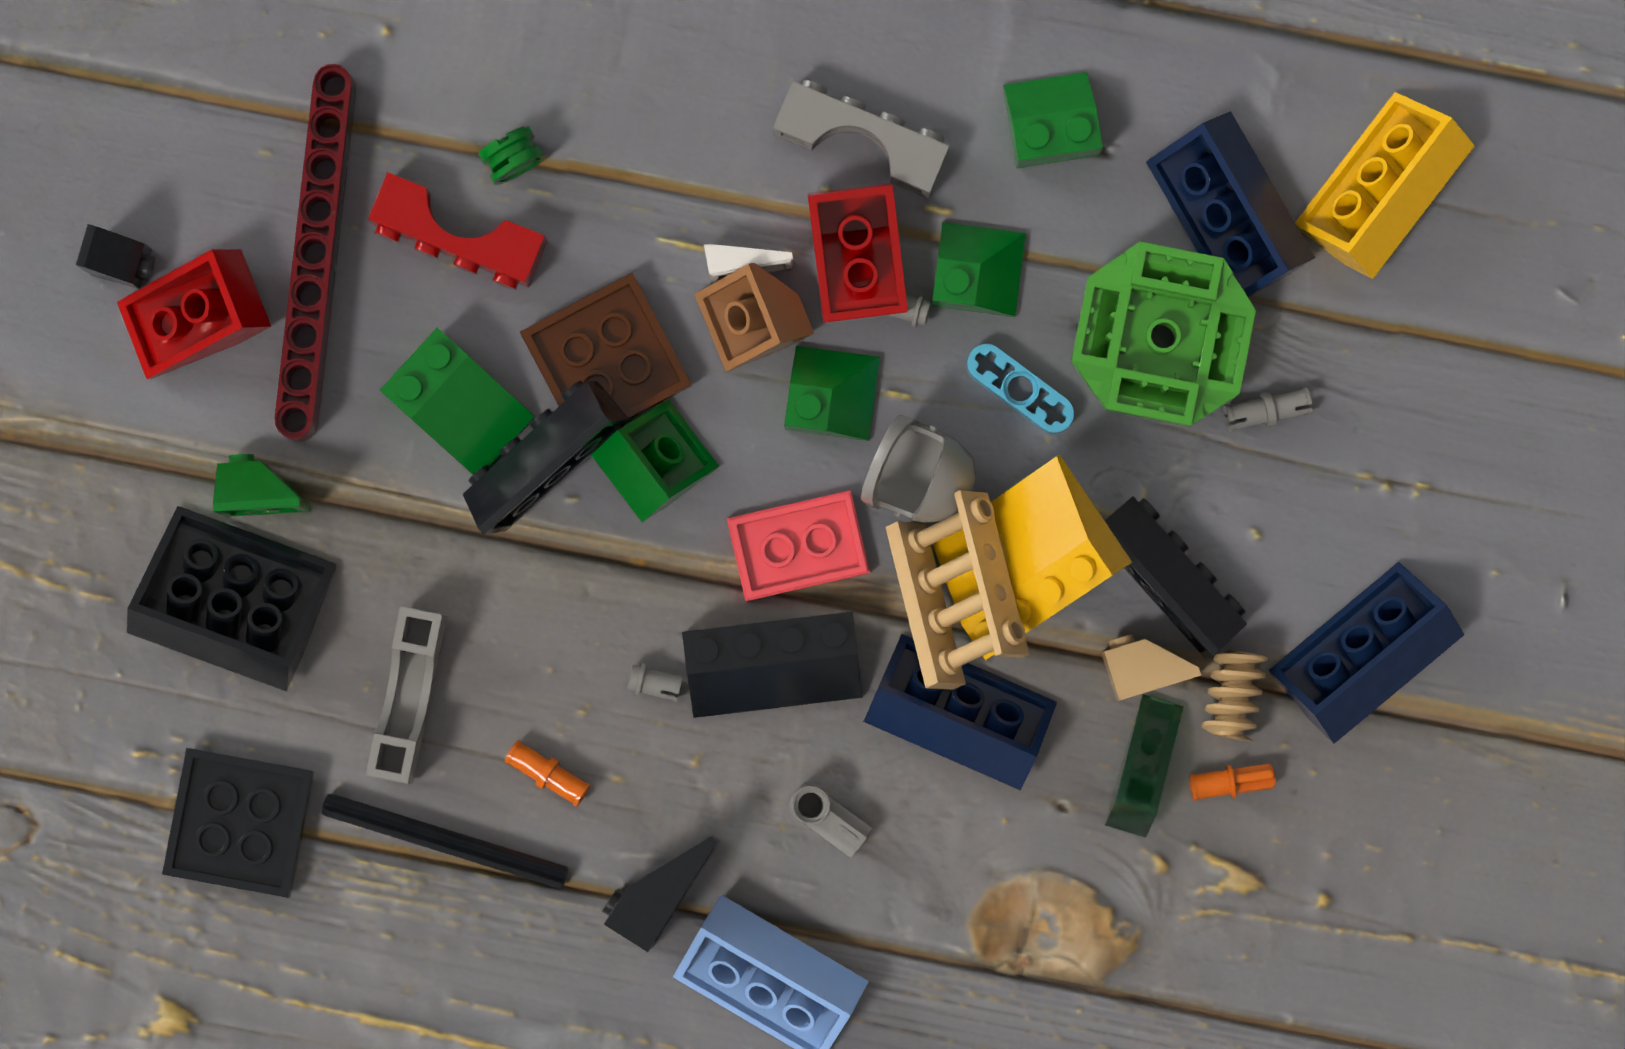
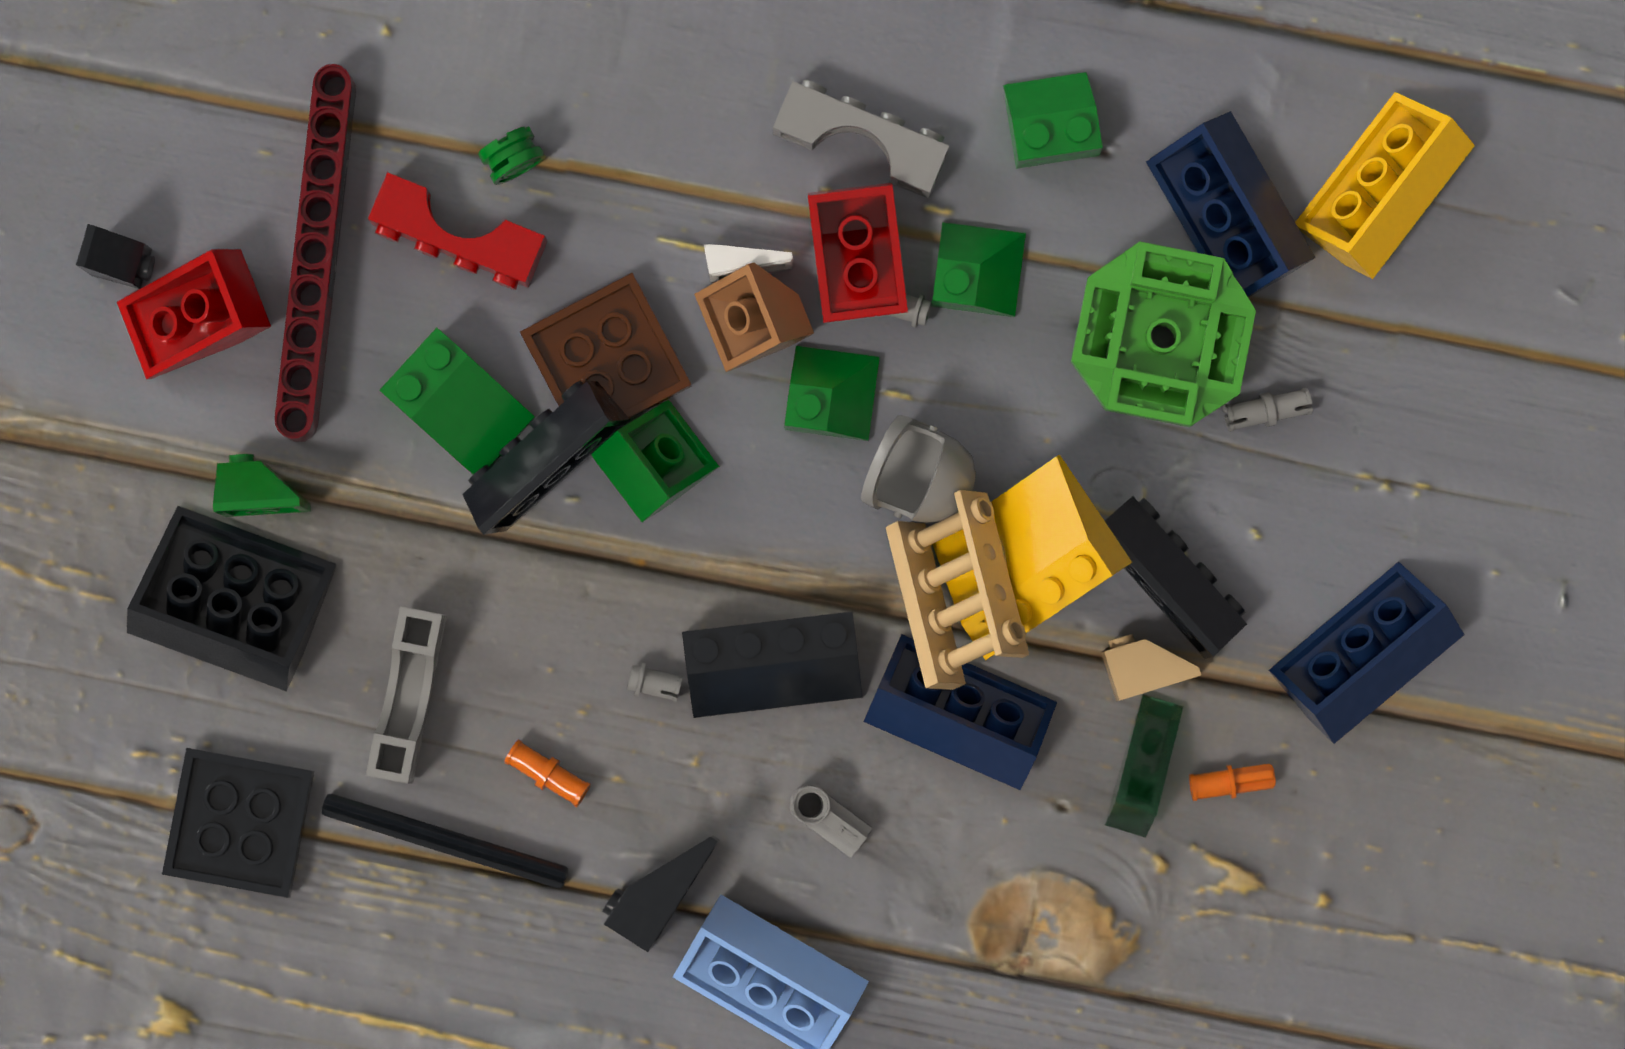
coral tile [727,490,870,602] -> none
medium azure beam [967,344,1074,434] -> none
tan piece [1201,650,1269,742] -> none

